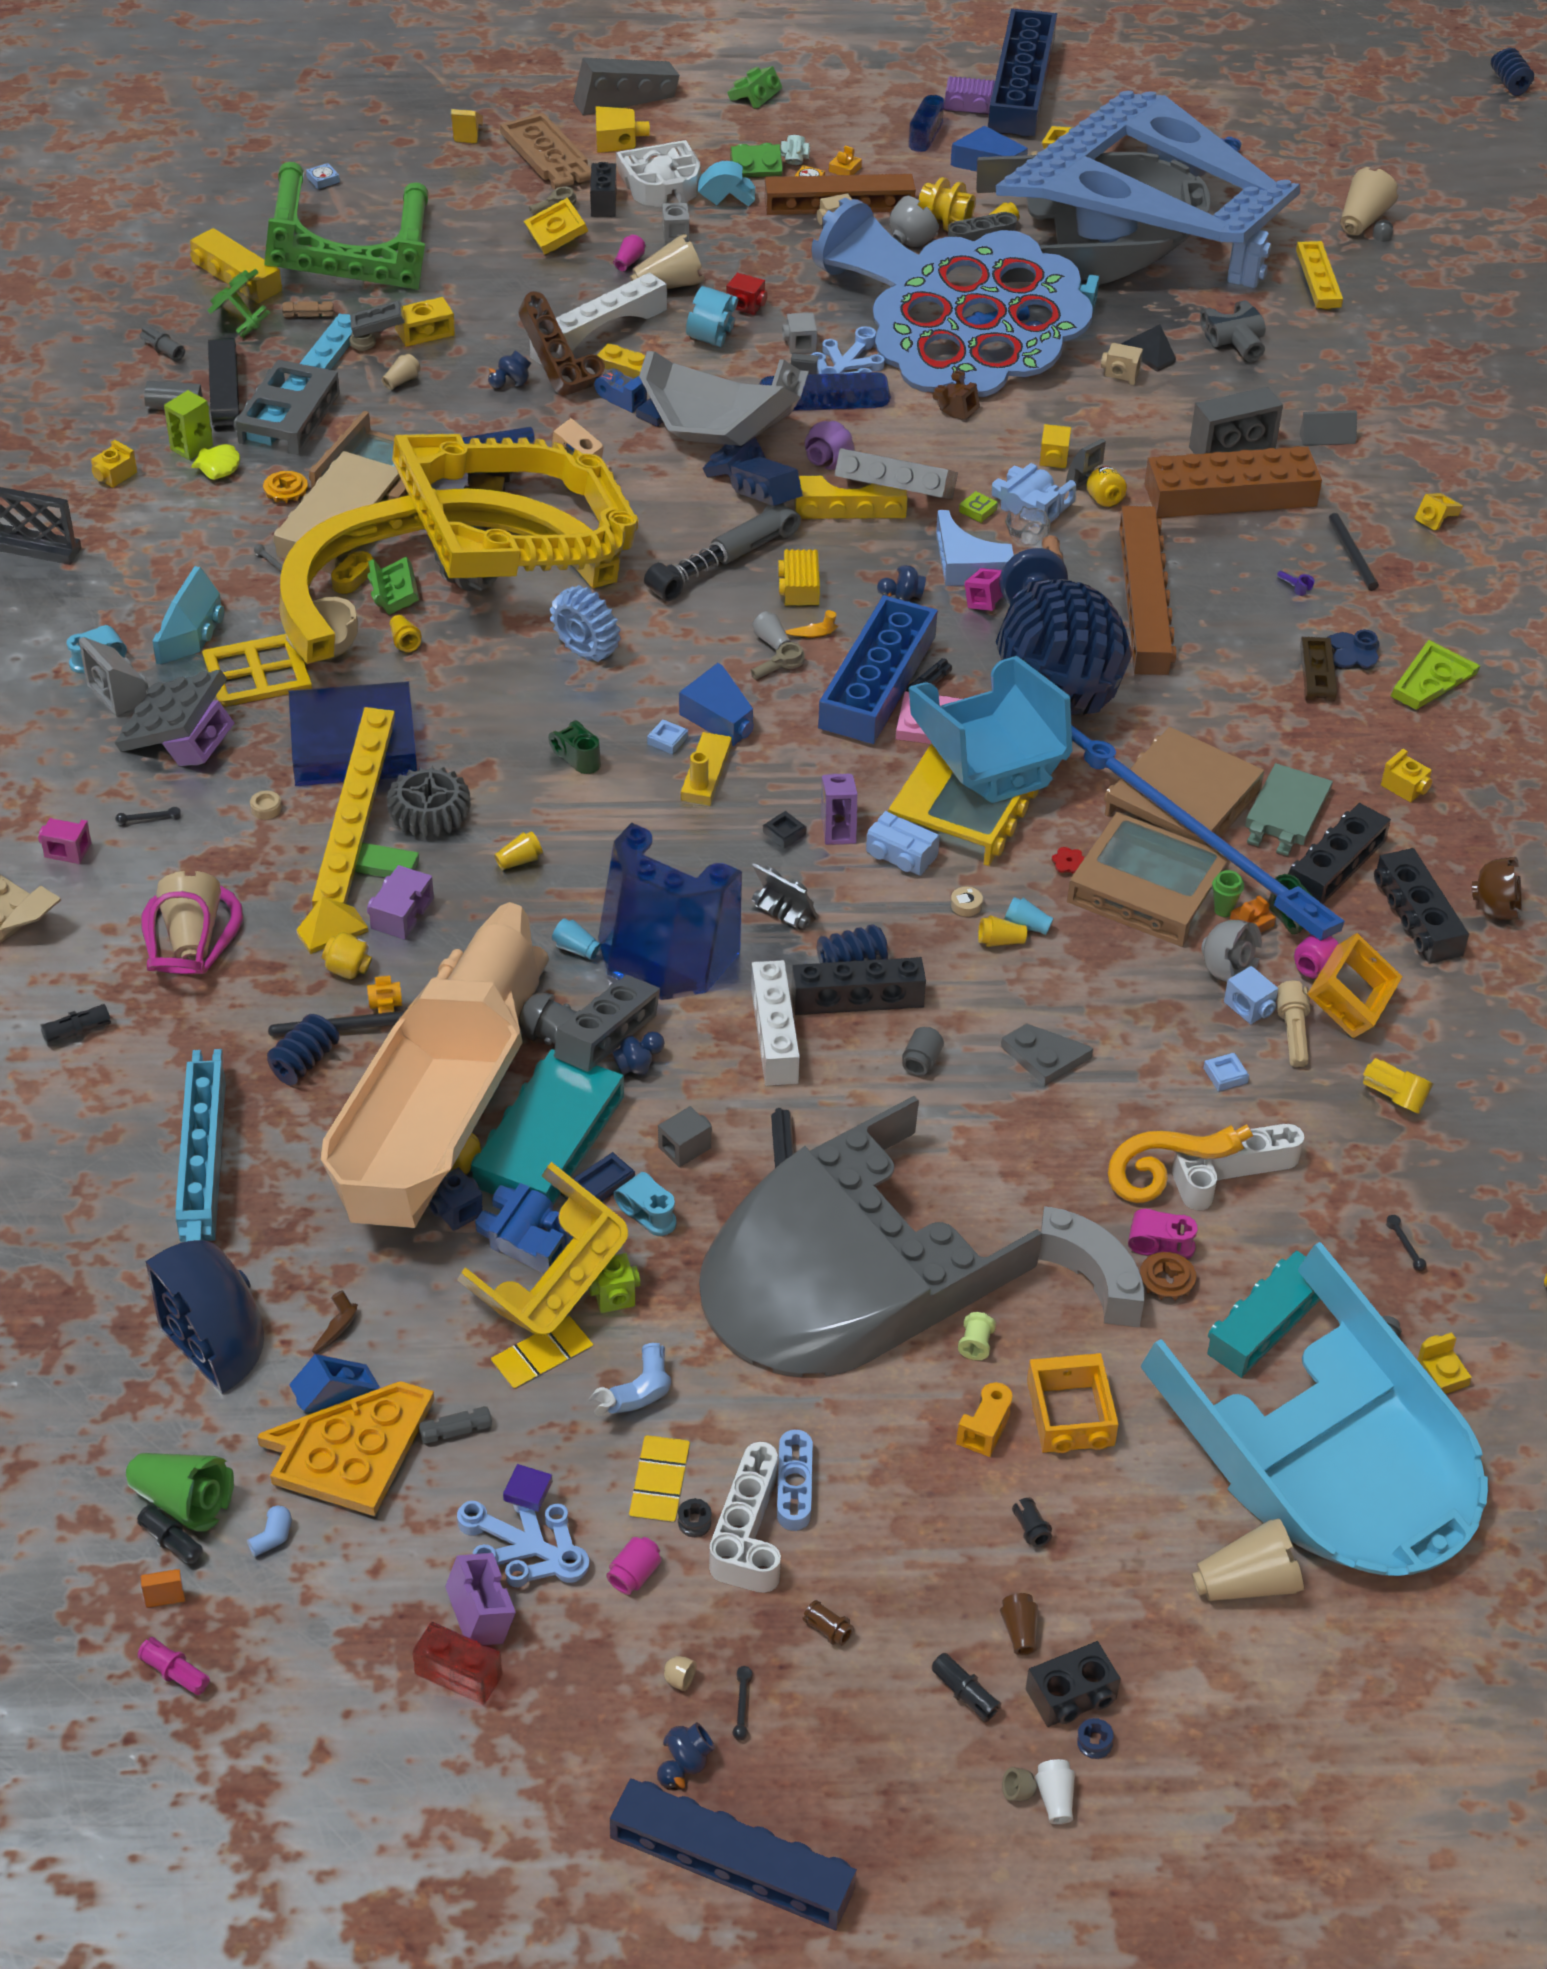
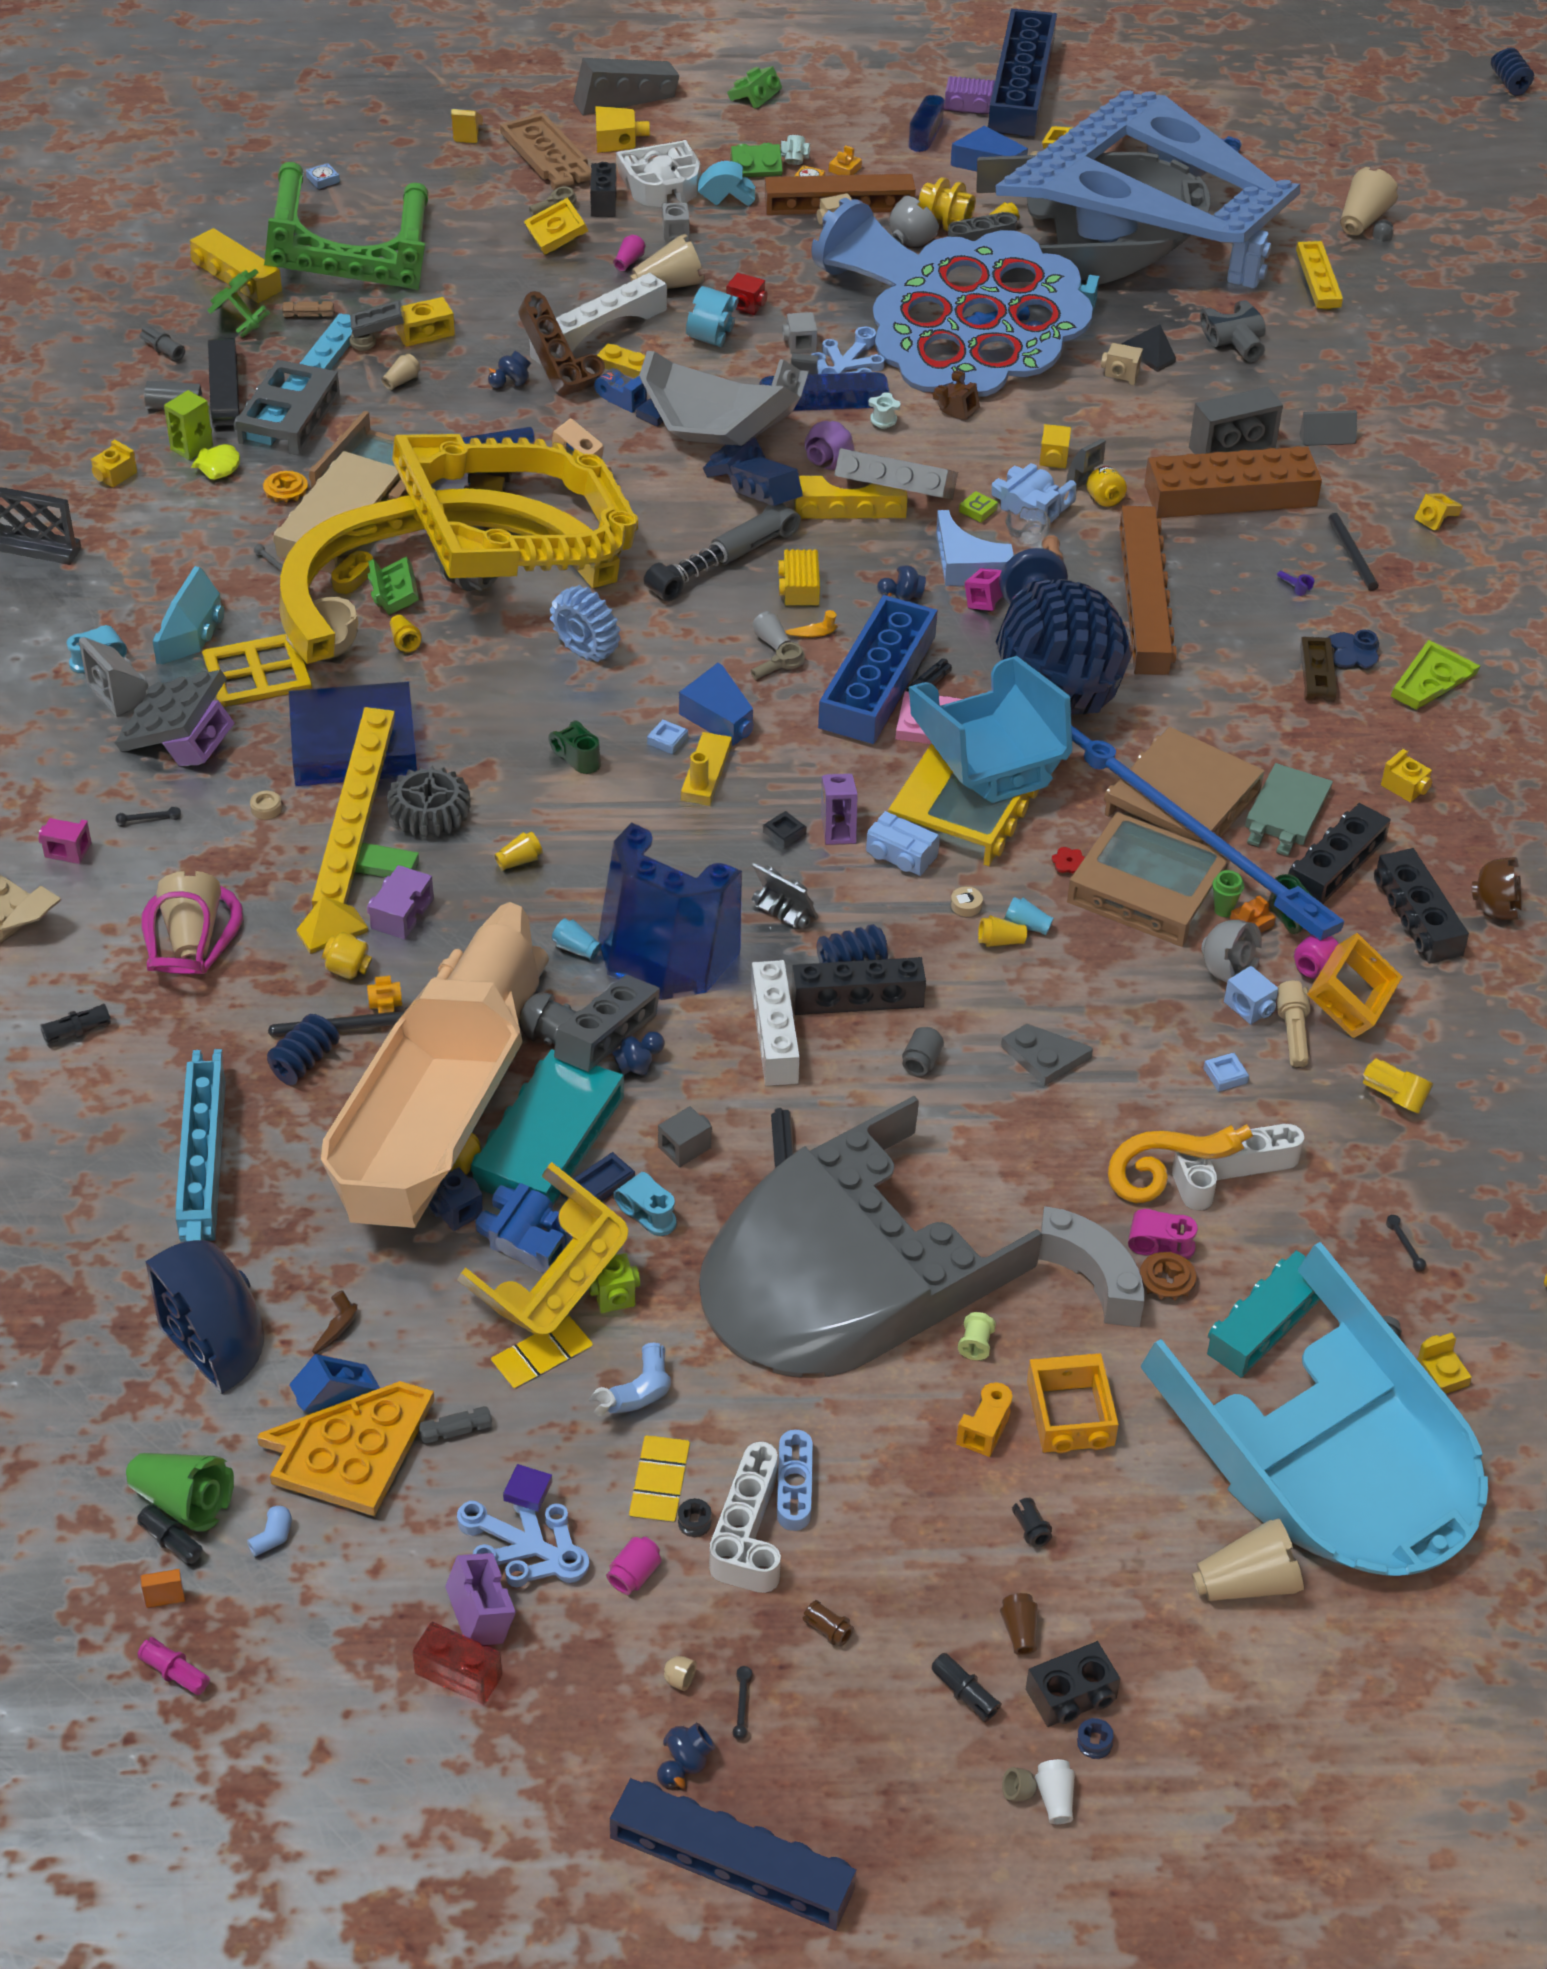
none -> light aqua brick [869,393,901,429]

